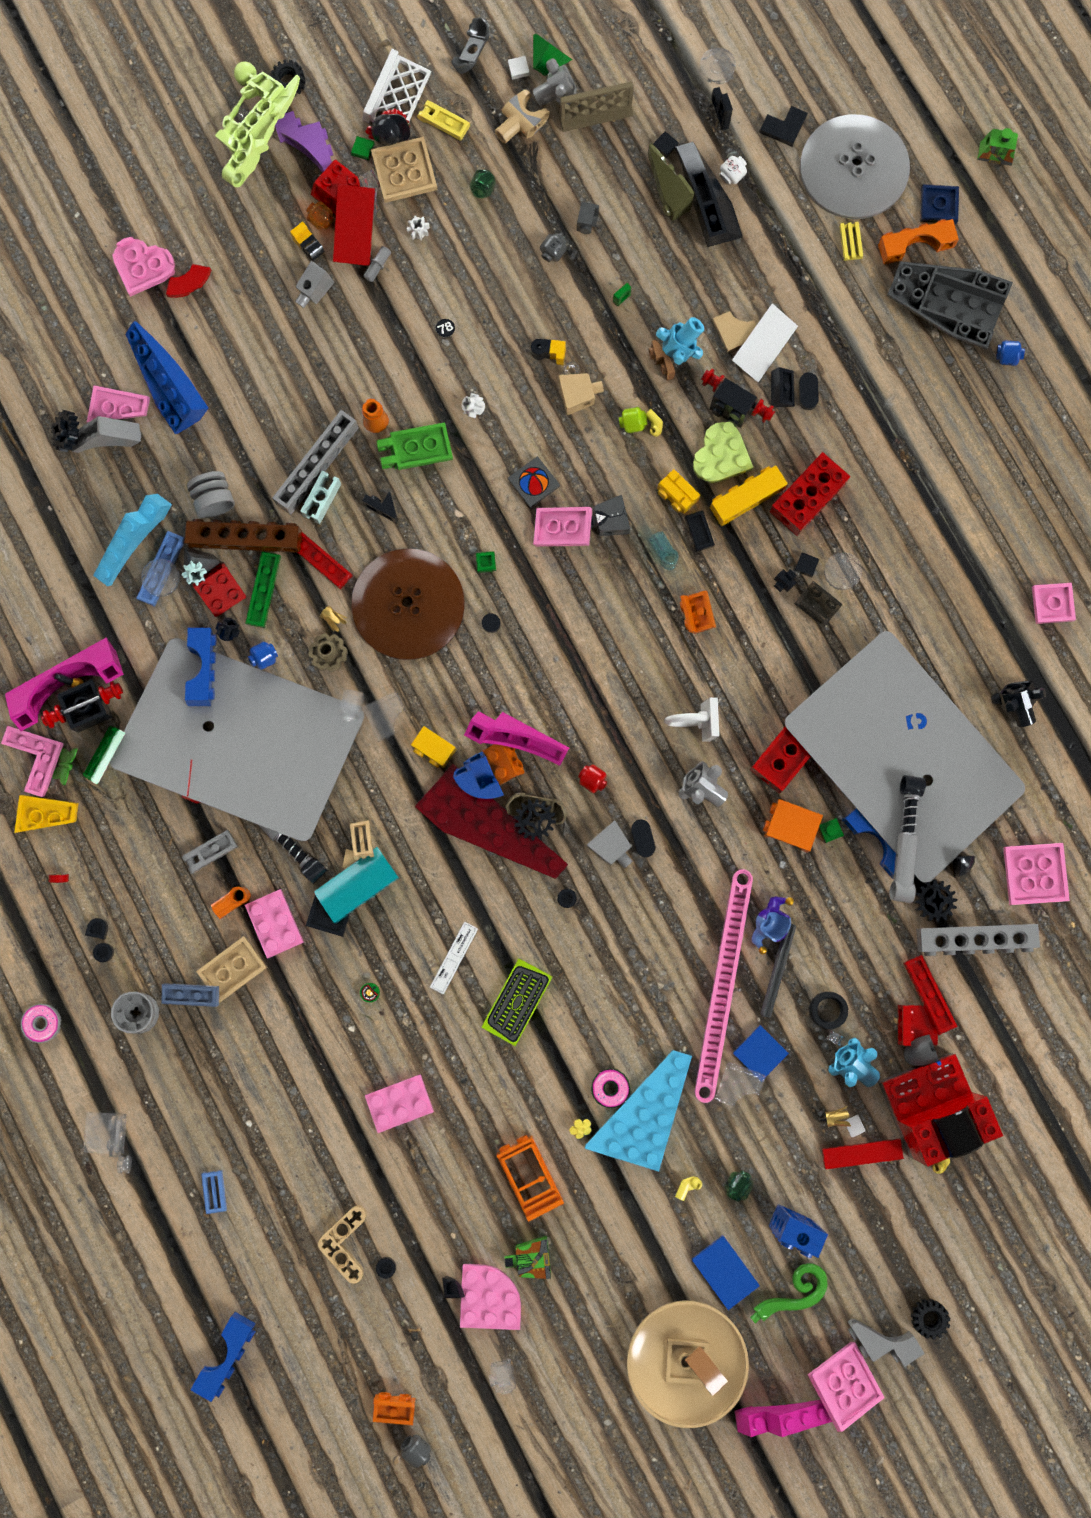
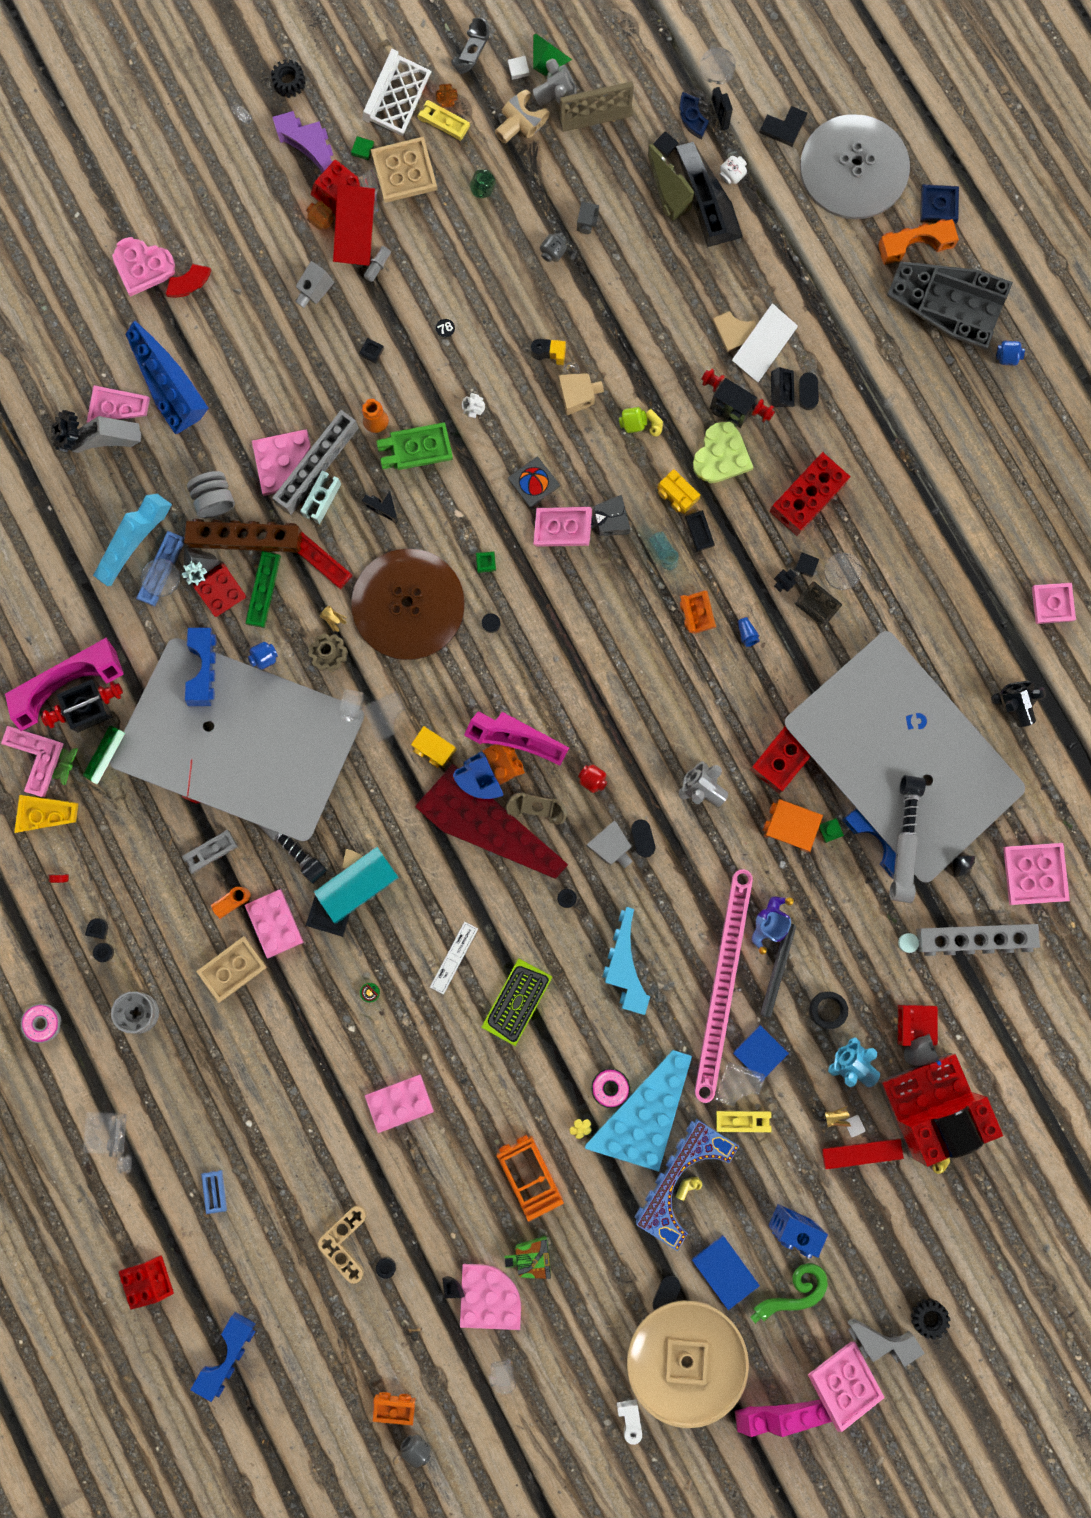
black piece [54,673,84,688] -> none
sand blue tile [161,983,219,1007] -> none
yellowish green piece [215,61,300,187] -> none
black gear [215,618,240,641] -> none
leg [290,221,325,261] -> none
tan tile [350,820,374,860] -> none
black hair [365,108,410,146] -> none
white gear [407,216,430,241] -> none
black gear [514,799,556,841] -> none
green tile [613,283,631,306] -> none
medium nougat slope [649,340,675,381] -> none
medium azure piece [656,317,704,365] -> none
white tile [664,698,719,742] -> none
medium nougat slope [685,1346,728,1396] -> none
yellow brick [710,465,788,527] -> none
clear green head [724,1170,754,1202] -> none
clear bush [825,1030,845,1047] -> none
light yellow tile [839,222,863,261] -> none
red tile [903,955,958,1035] -> none
black gear [913,880,958,922] -> none
bright green torso [977,128,1018,166] -> none
none -> red bracket [118,1255,174,1310]
none -> bright pink plate [252,429,311,496]
none -> black tile [359,338,384,364]
none -> clear orange gear [435,83,458,108]
none -> medium azure arch [602,907,650,1015]
none -> white leg [617,1399,642,1445]
none -> arch [634,1119,739,1251]
none -> black tile [652,1275,681,1310]
none -> dark blue tile [679,92,709,140]
none -> light yellow plate [716,1111,772,1132]
none -> blue cone [737,617,760,647]
none -> light aqua tile [898,933,919,953]

